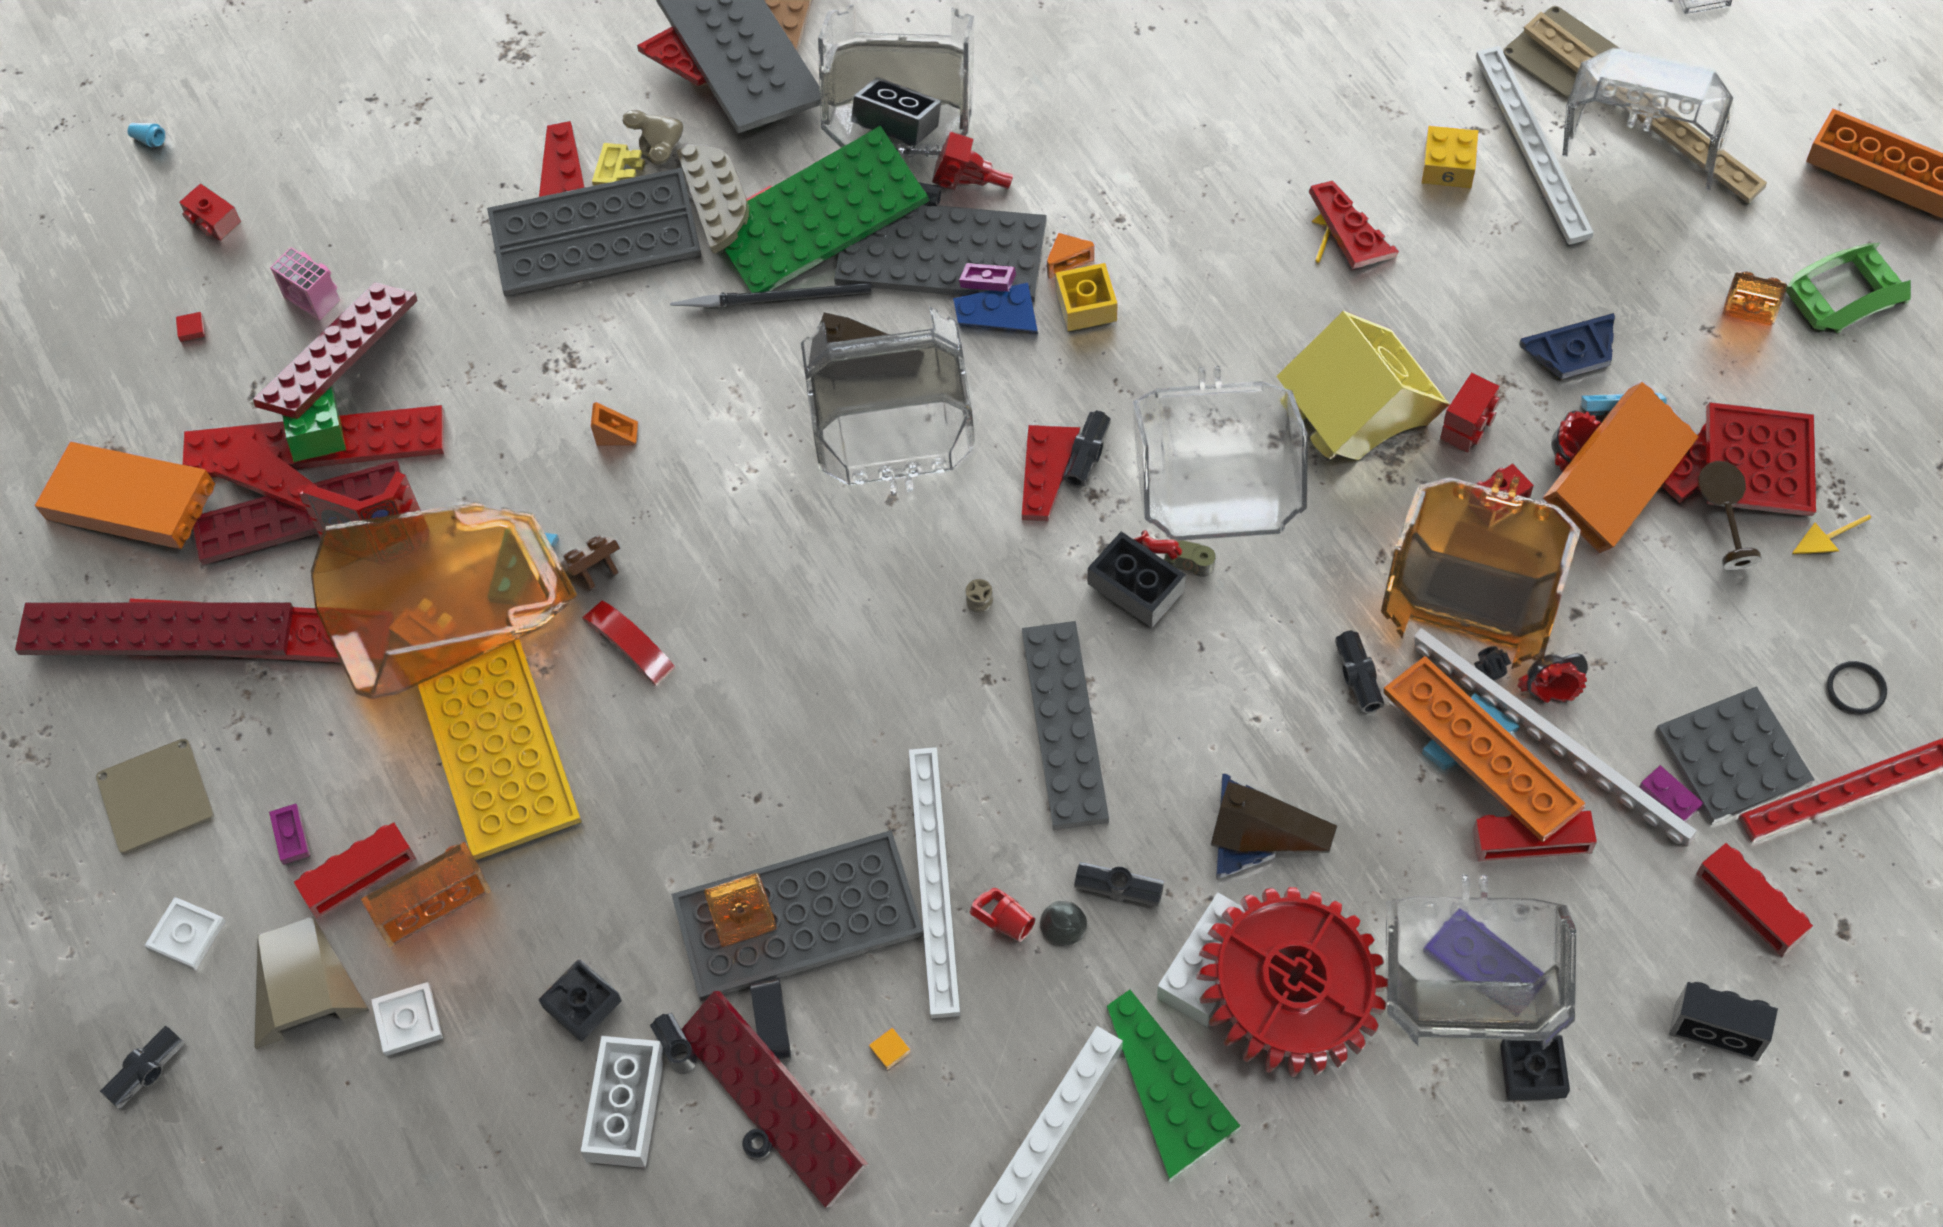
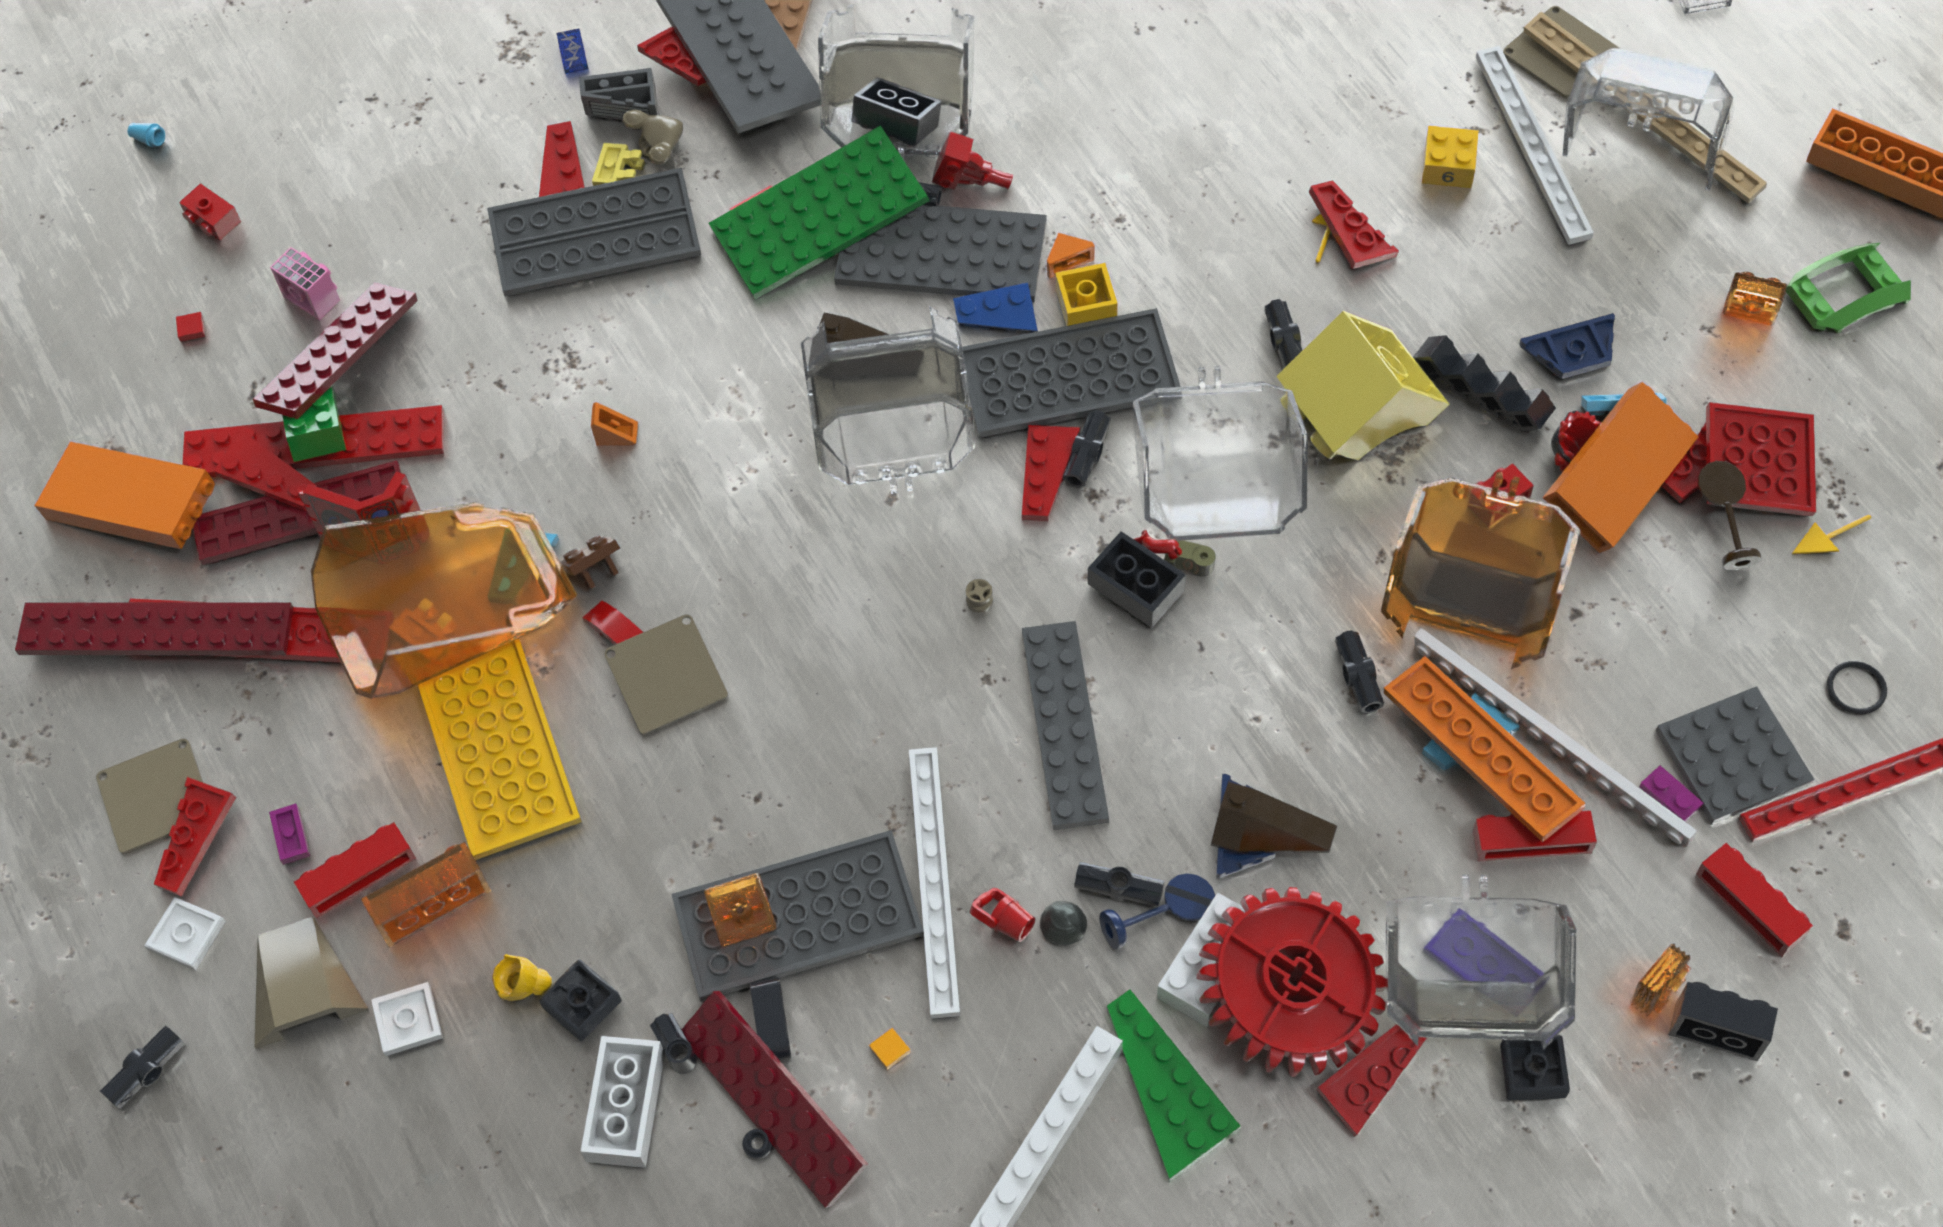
black piece [670,283,872,307] -> none
plate [676,144,749,254] -> none
magenta plate [959,263,1016,292] -> none
red piece [1440,372,1501,453] -> none
black gear [1474,646,1511,680] -> none
red hair [1517,653,1588,703] -> none
none -> red wing [154,777,237,897]
none -> yellow piece [492,954,552,1002]
none -> clear blue tile [556,28,588,74]
none -> dark grey wedge [579,68,658,120]
none -> dark tan piece [604,614,728,735]
none -> dark grey plate [957,308,1182,438]
none -> dark blue piece [1099,873,1216,950]
none -> black piece [1264,299,1303,368]
none -> red wing [1316,1015,1427,1137]
none -> black brick [1413,335,1556,431]
none -> clear orange brick [1630,943,1692,1017]

